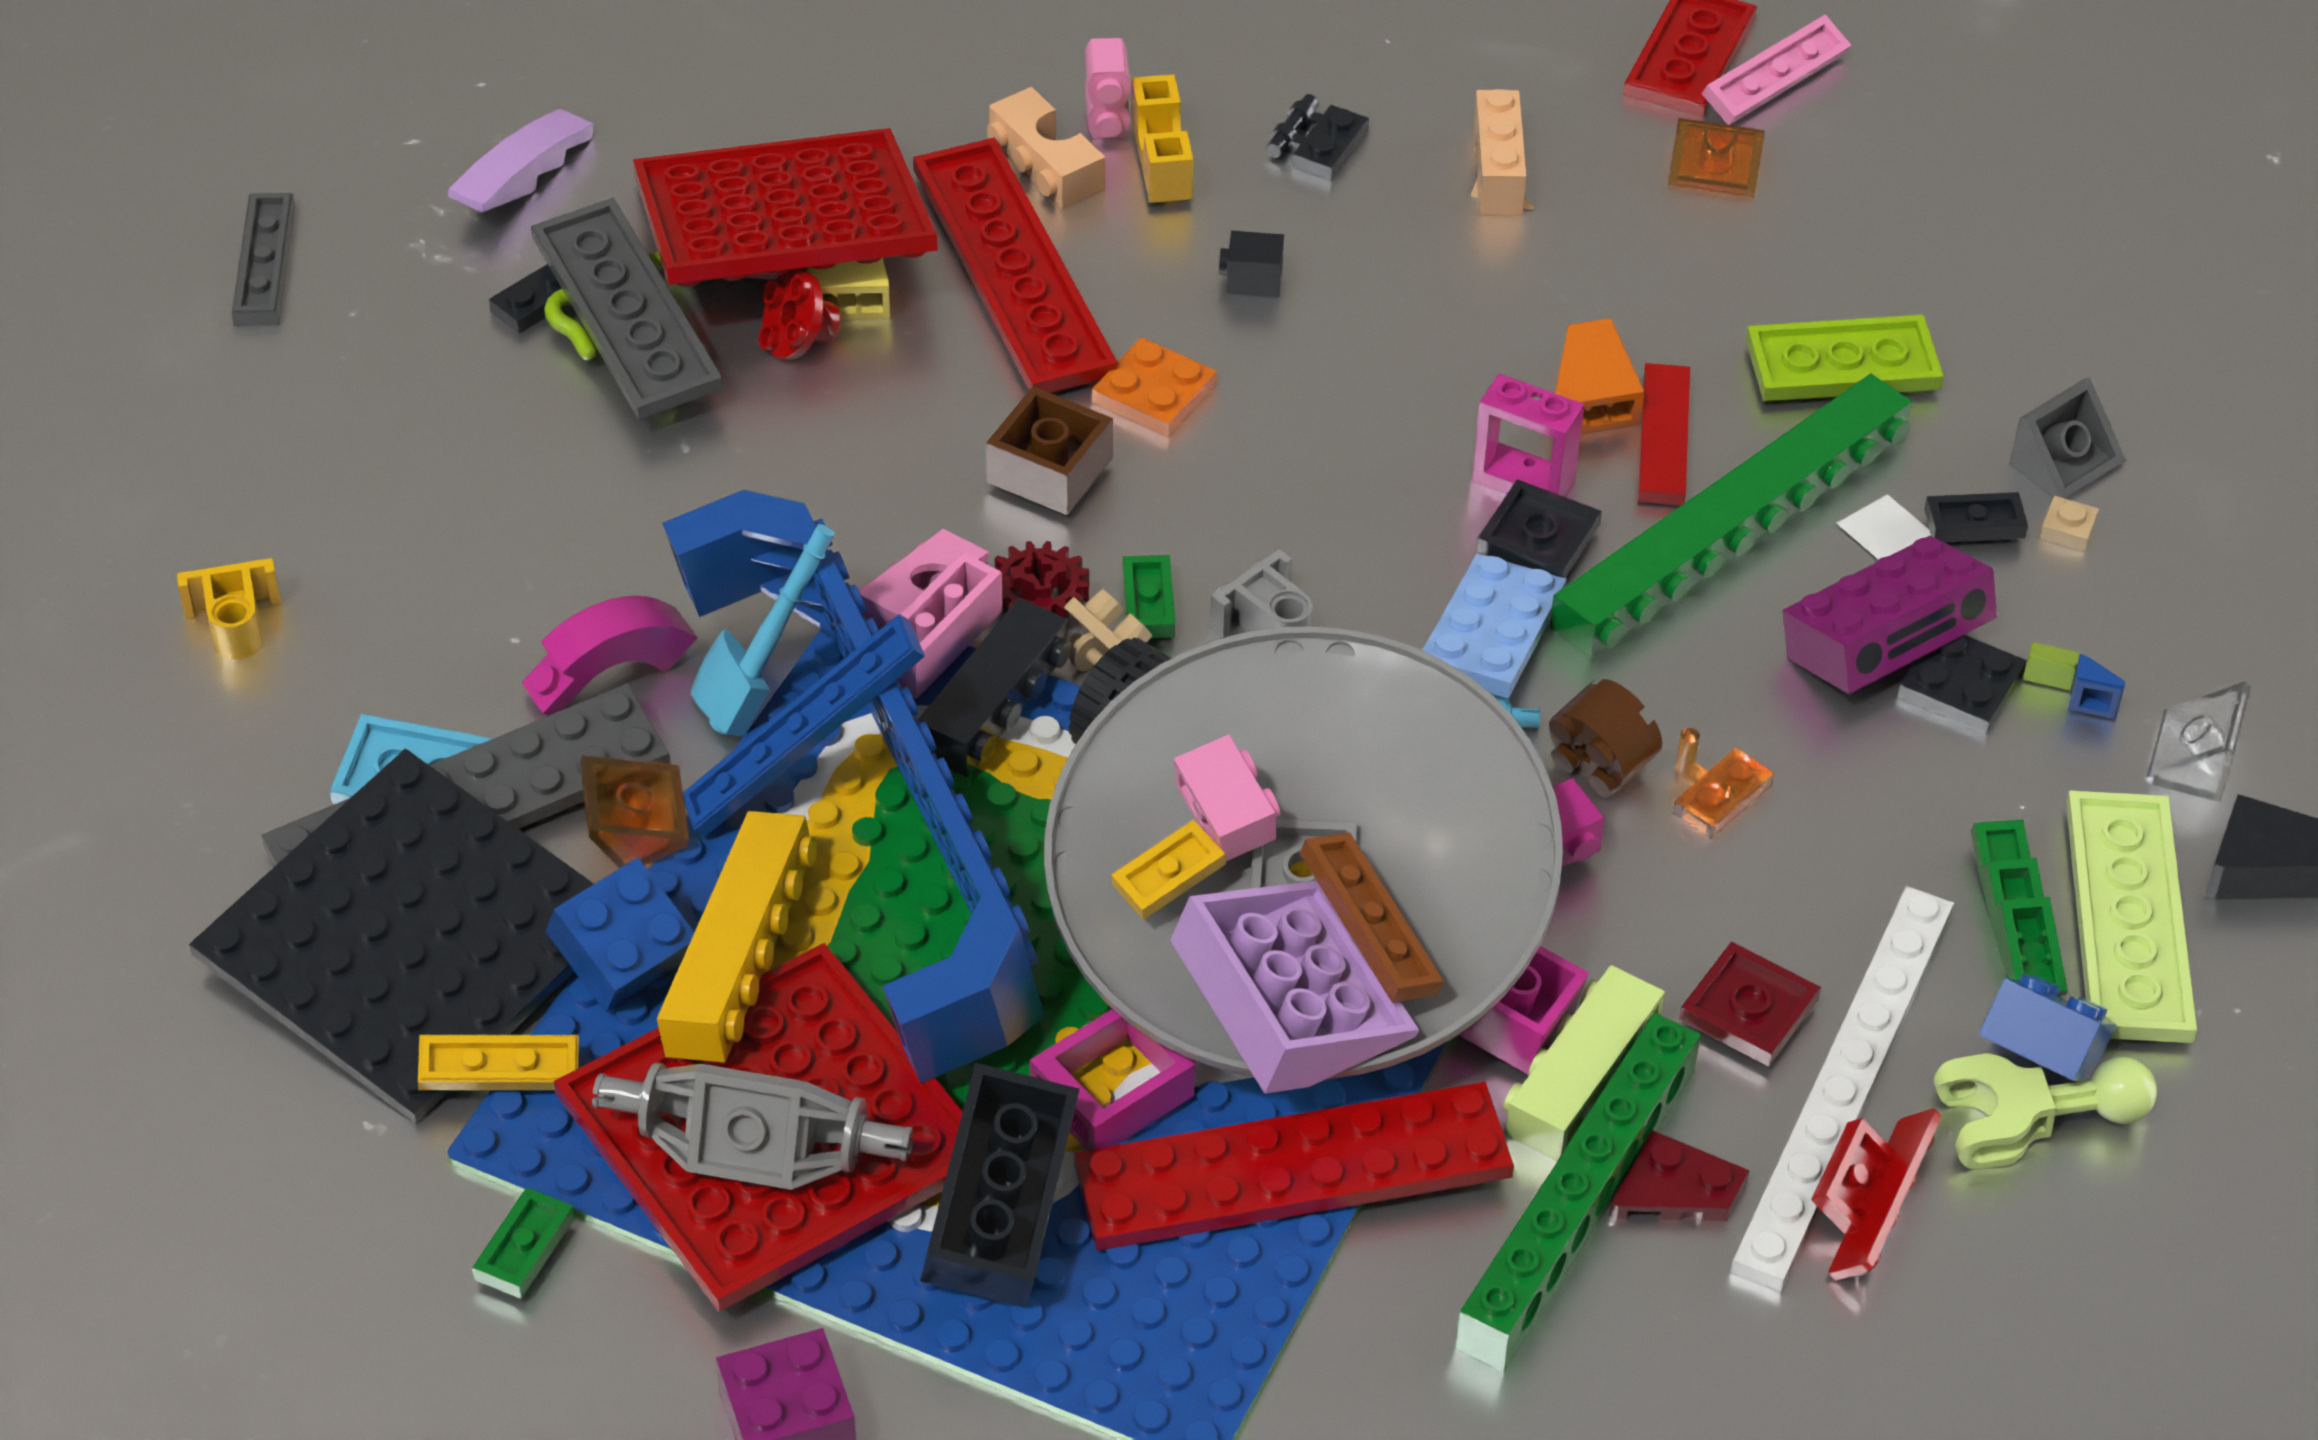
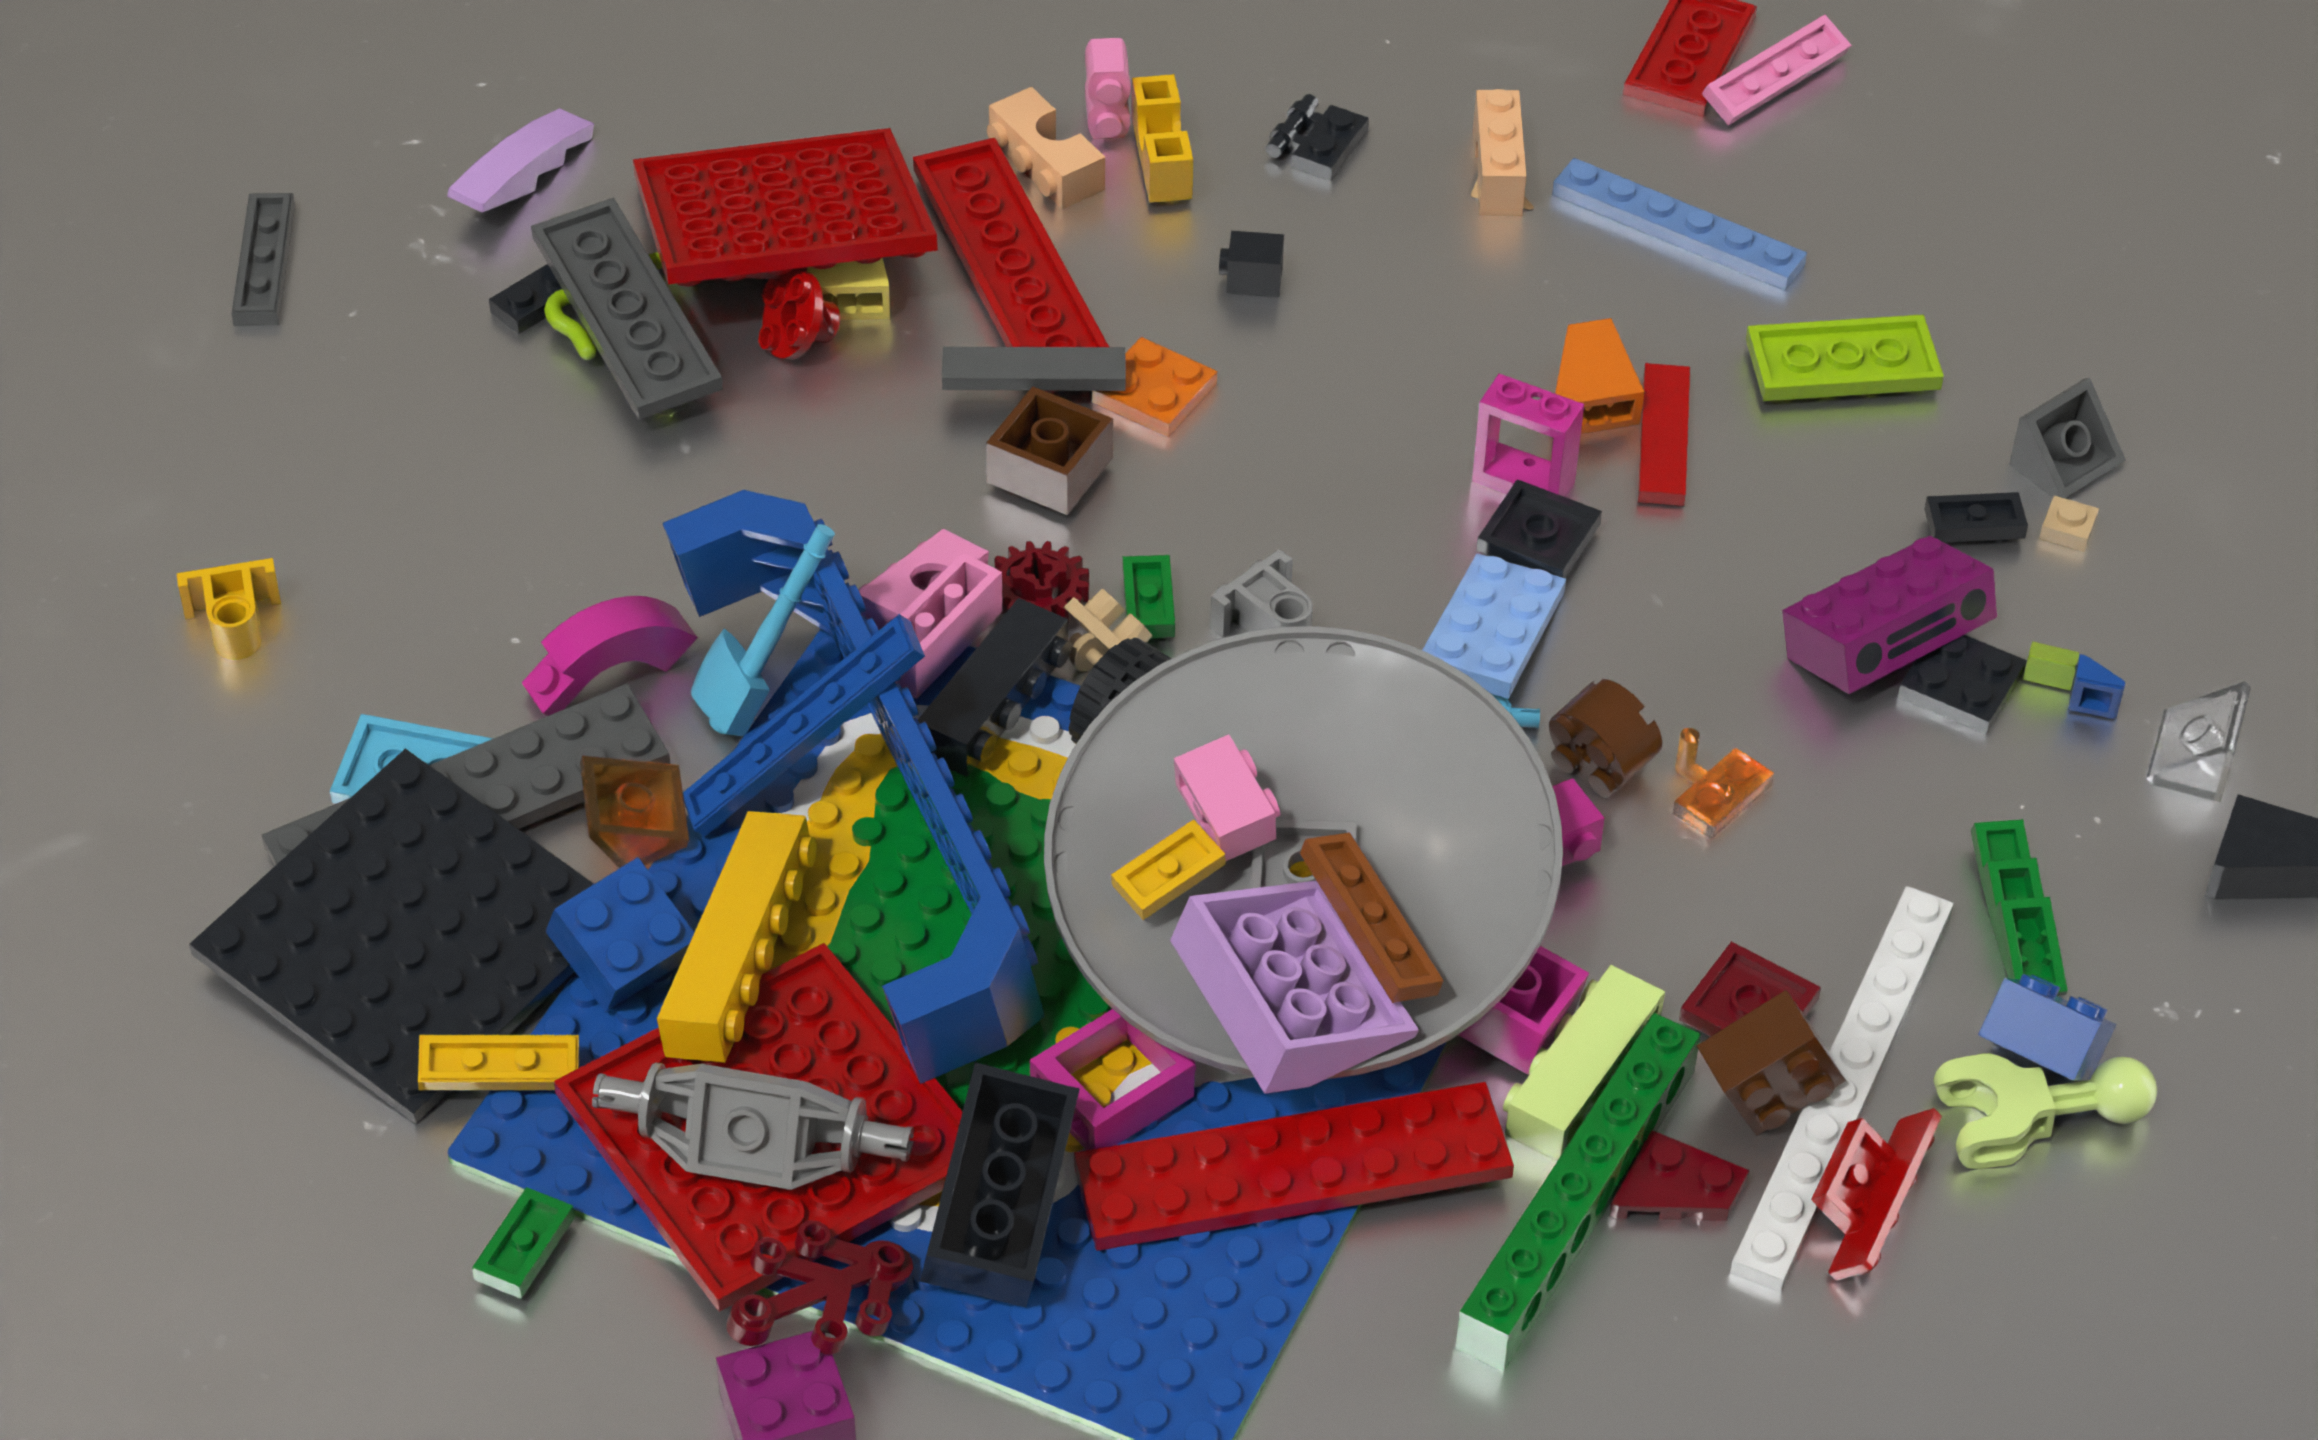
green brick [1550,373,1912,658] -> none
clear orange slope [1668,118,1765,198] -> none
white sticker [1836,494,1931,560] -> none
yellowish green plate [2066,790,2197,1043] -> none
none -> dark red plant [726,1220,913,1355]
none -> dark grey tile [942,347,1126,391]
none -> medium blue plate [1552,158,1807,291]
none -> reddish brown brick [1696,990,1846,1136]

